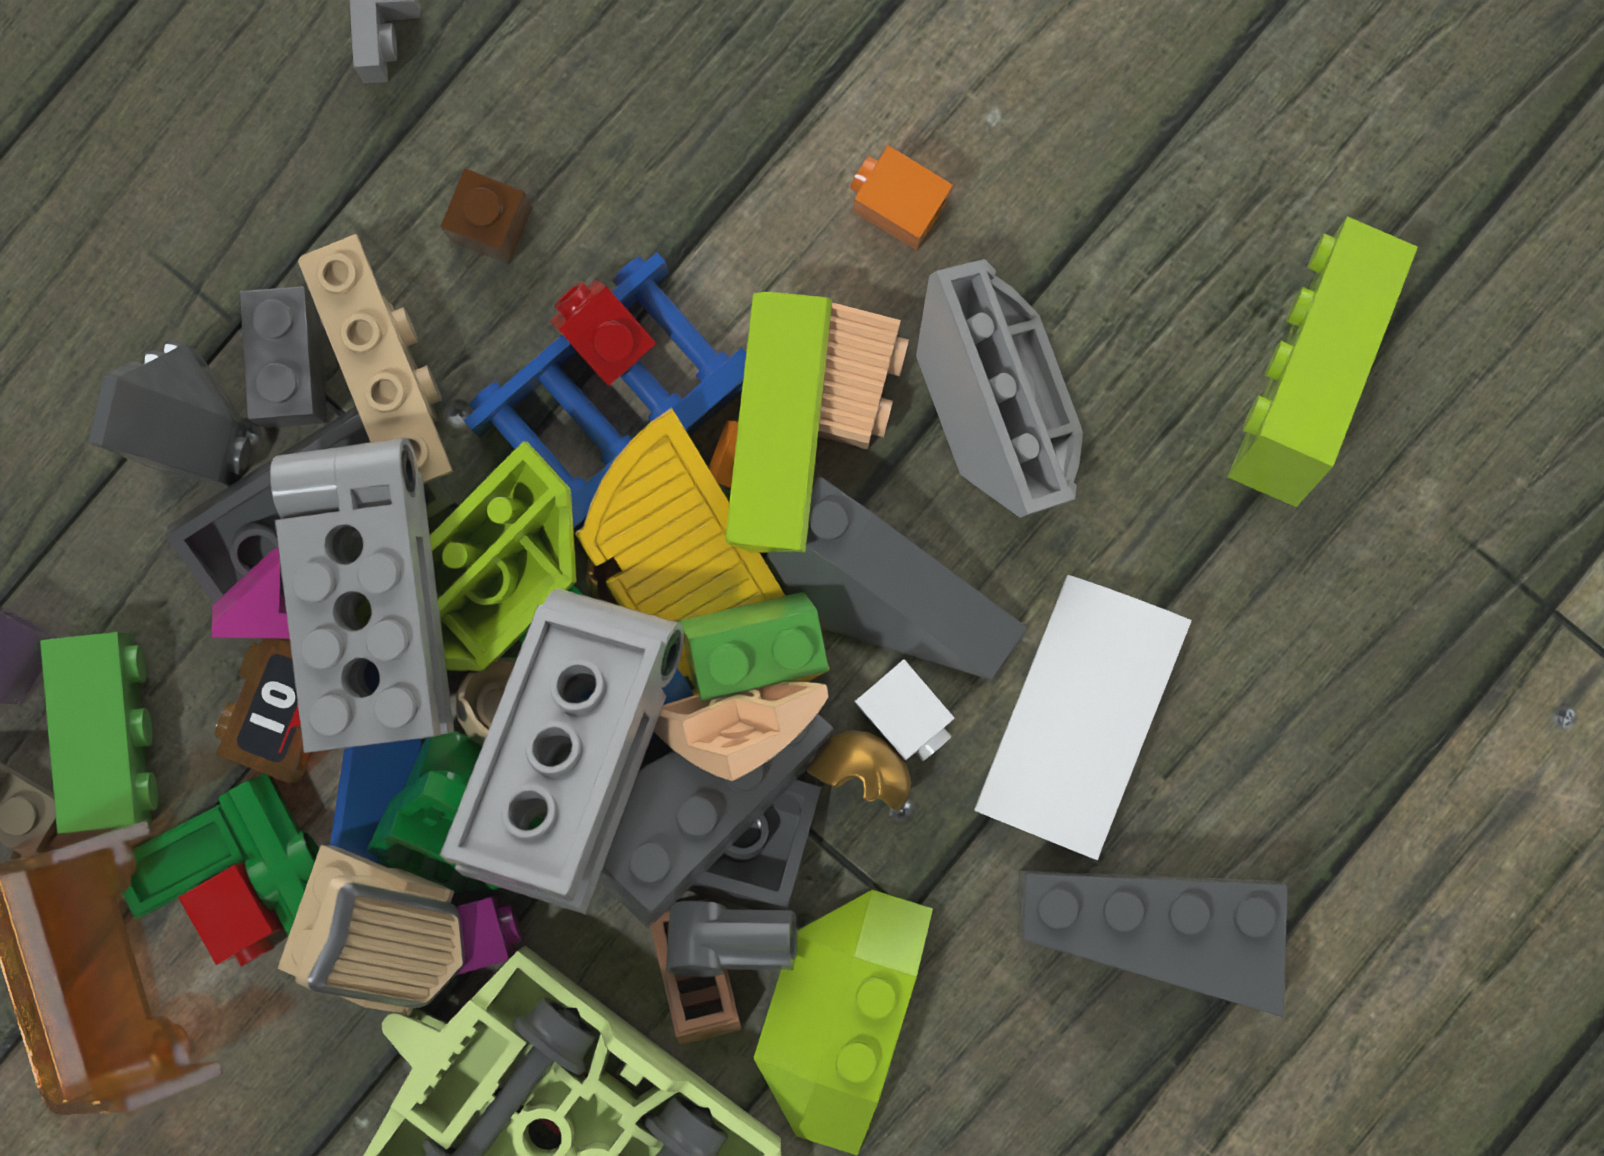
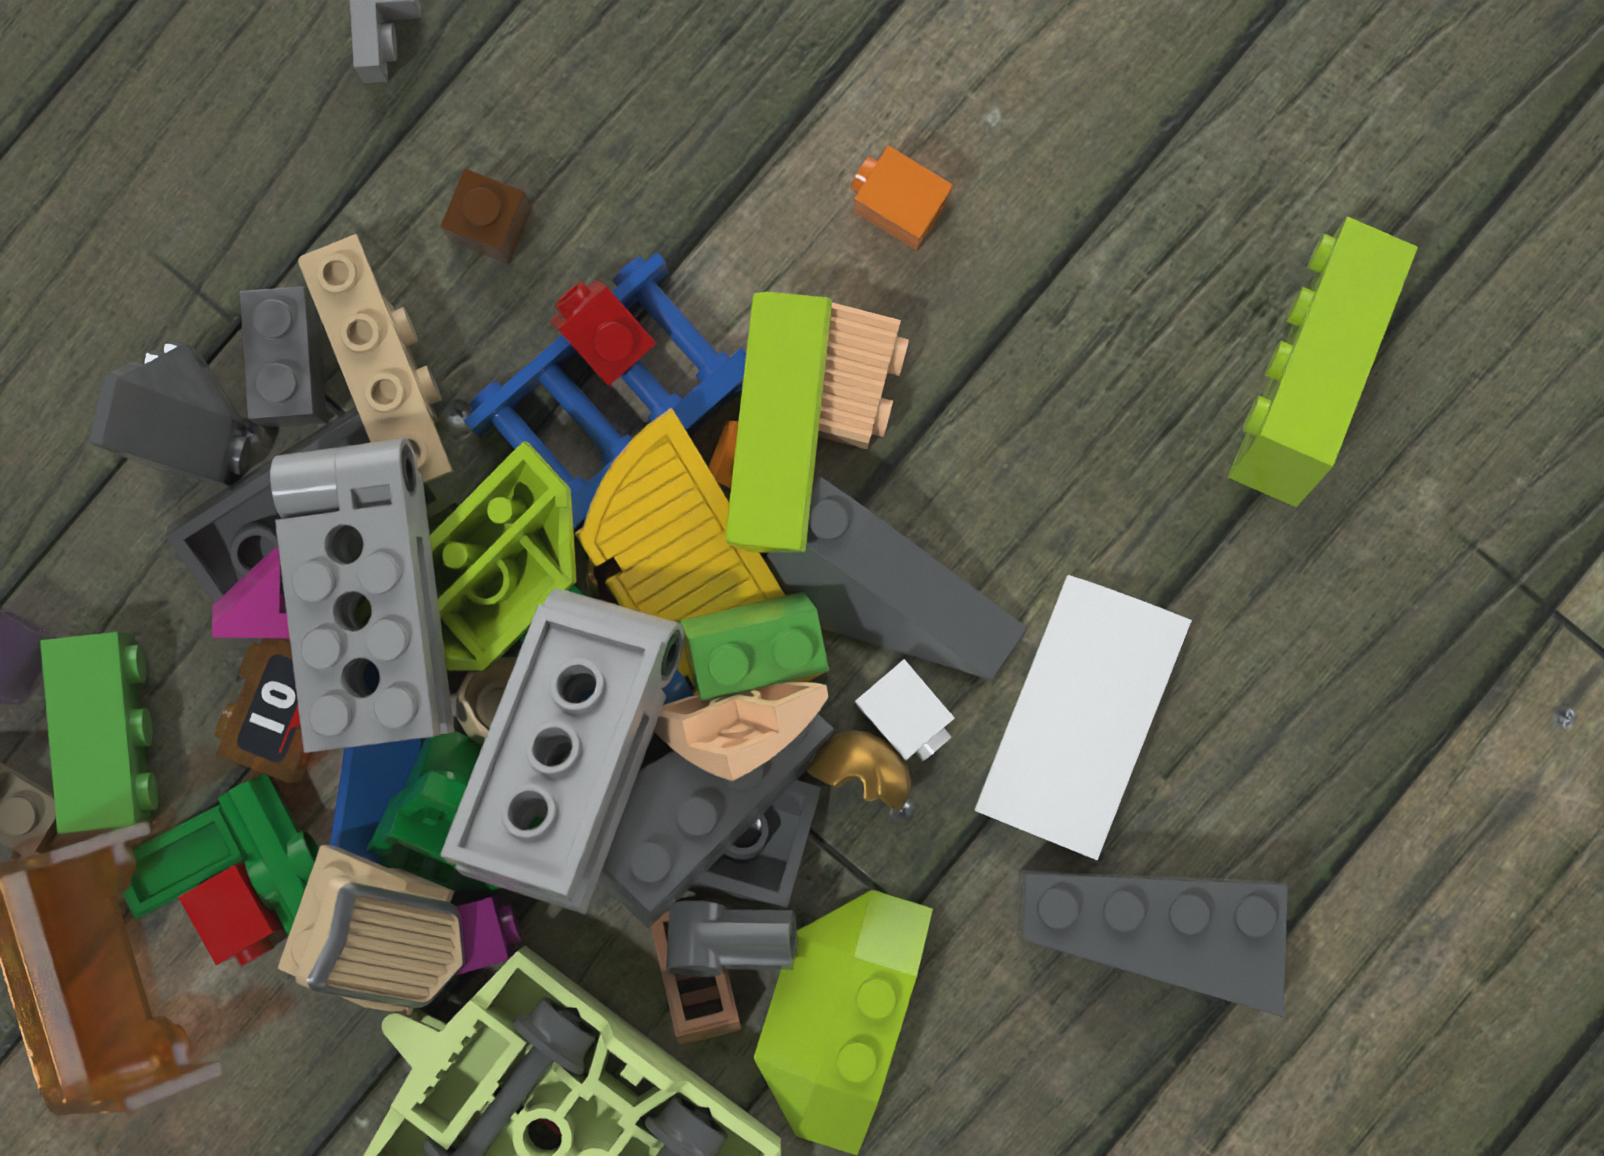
light grey wedge [916,259,1083,518] -> none

